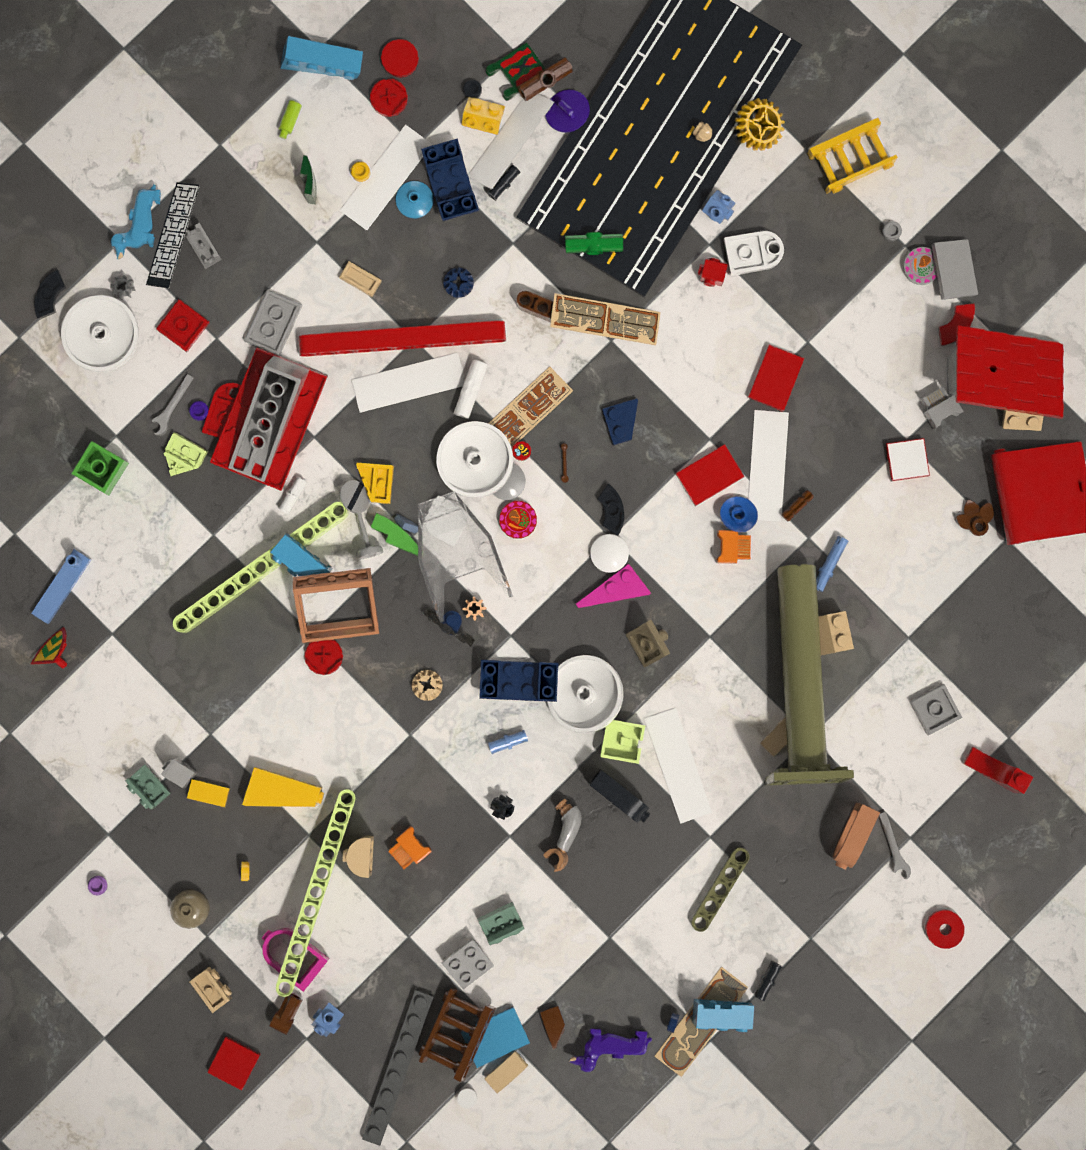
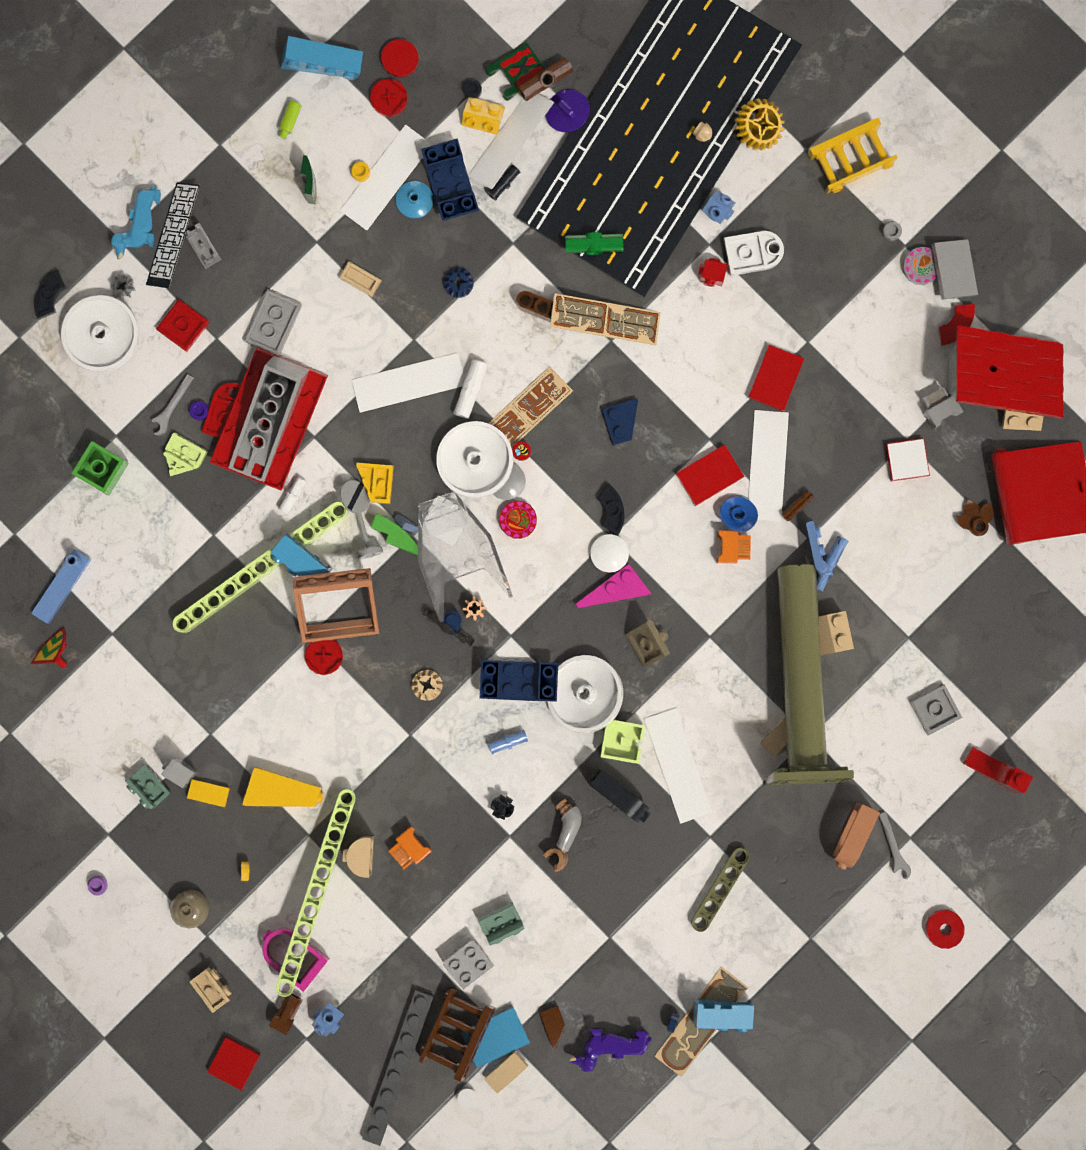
red beam [298,321,506,357] -> none
reddish brown hinge [560,443,569,483] -> none
black pin [754,961,783,1001] -> none
none -> medium blue plate [806,521,830,577]

